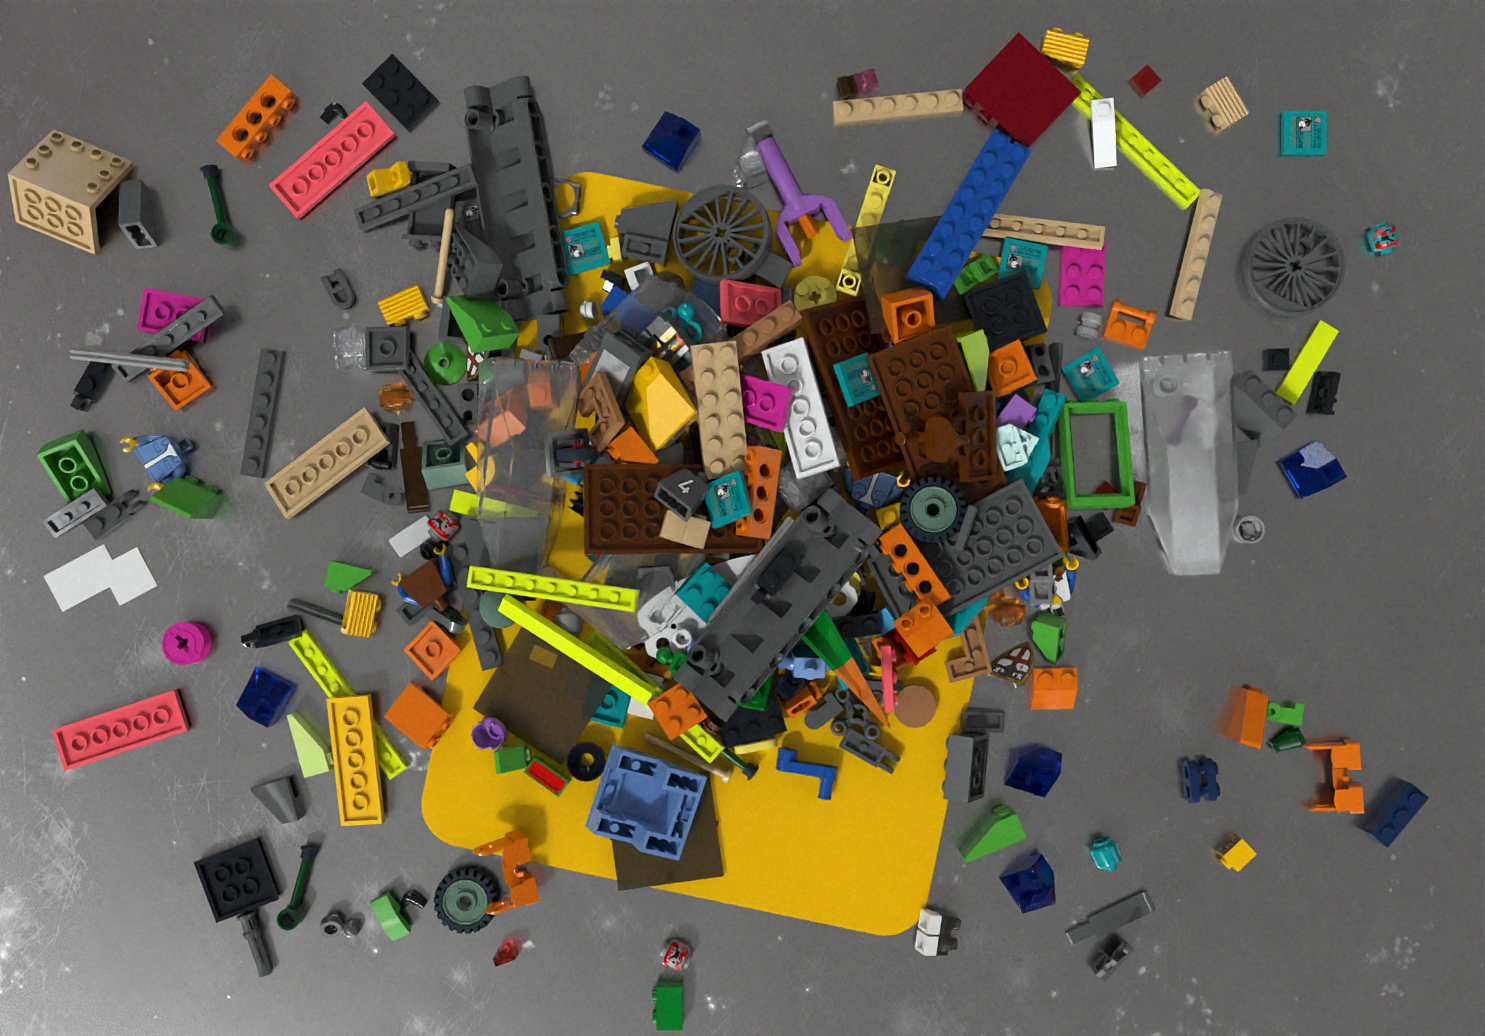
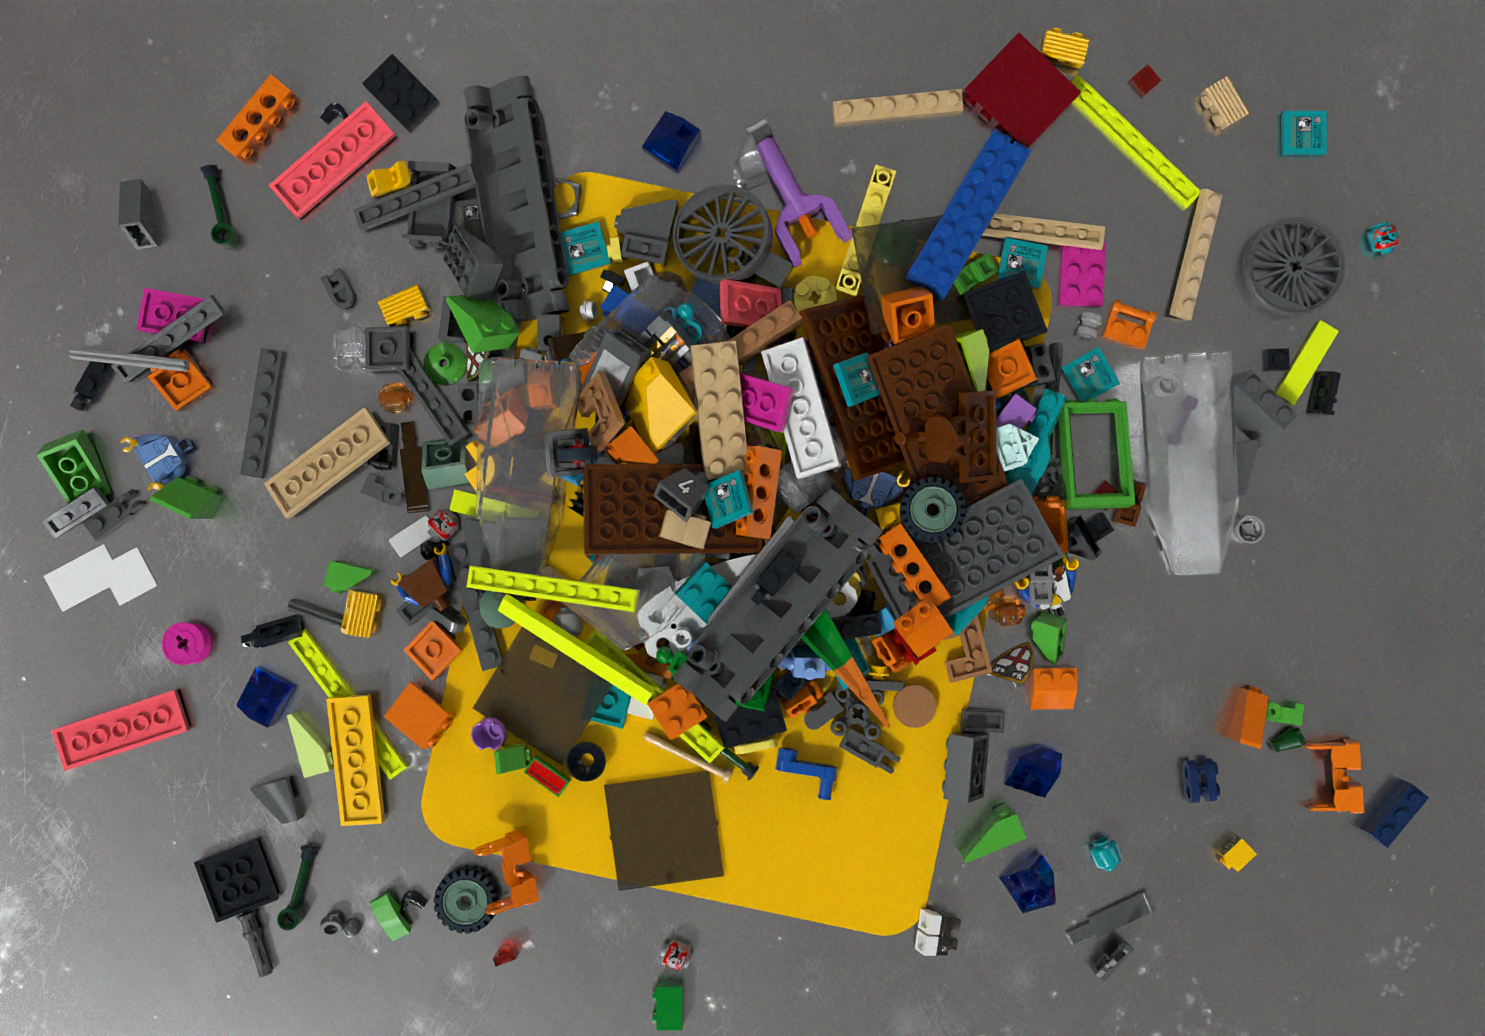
tan bracket [8,129,133,255] -> none
tan bar [430,208,454,304] -> none
medium blue slope [585,743,707,860] -> none
reddish brown plate [702,715,722,735] -> none
leg [836,69,880,101] -> none
coral plate [880,644,898,713] -> none
dark grey tile [954,505,977,553] -> none
white slope [1090,98,1117,169] -> none
clear blue slope [1279,440,1347,499] -> none

